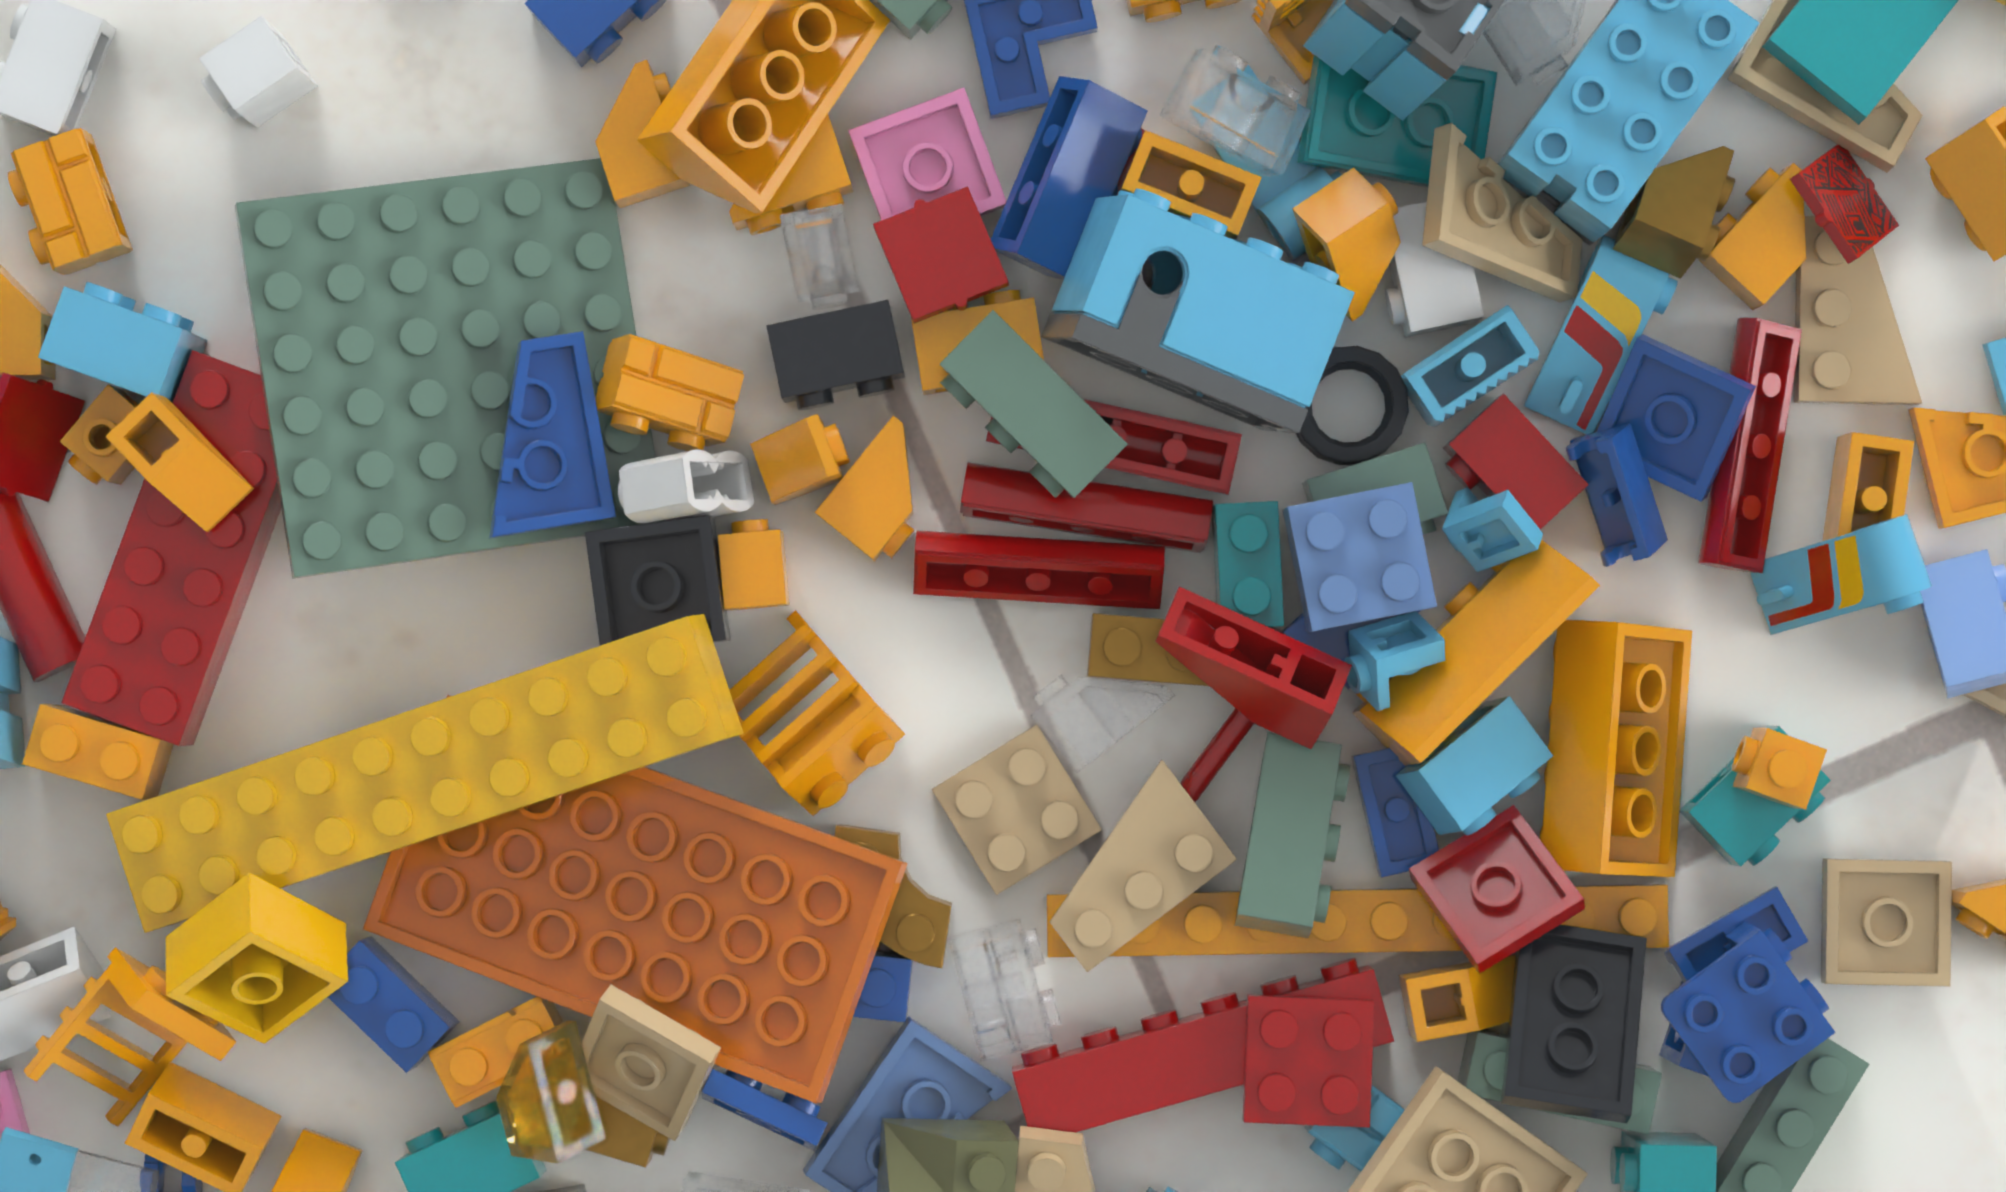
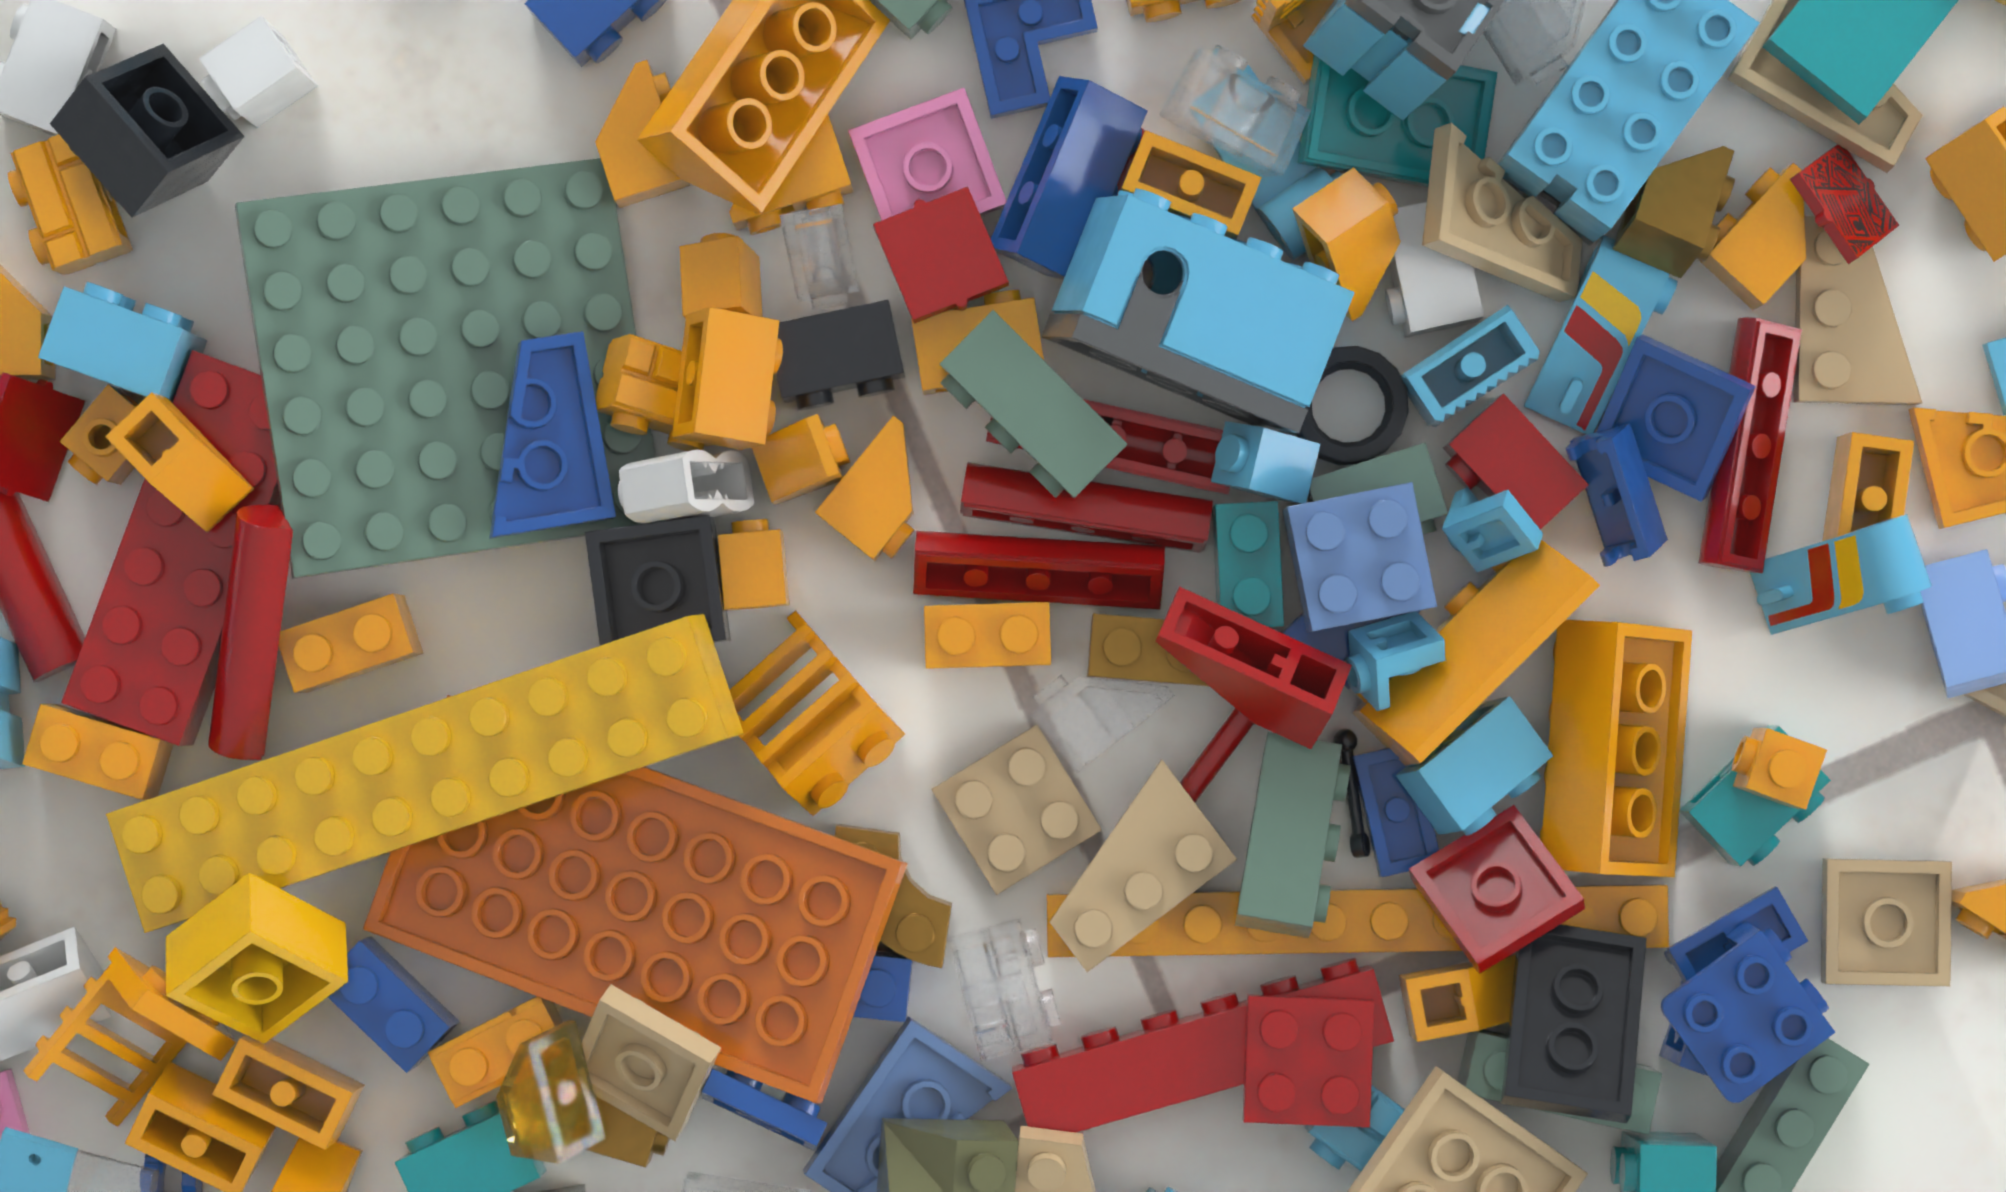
none -> black brick [49,43,245,218]
none -> red brick [208,505,293,760]
none -> light orange brick [212,1035,365,1150]
none -> light orange brick [279,593,424,693]
none -> light orange brick [672,307,783,450]
none -> light orange brick [679,233,763,319]
none -> light orange brick [924,602,1051,669]
none -> medium azure brick [1211,421,1320,504]
none -> black hinge [1333,729,1371,858]

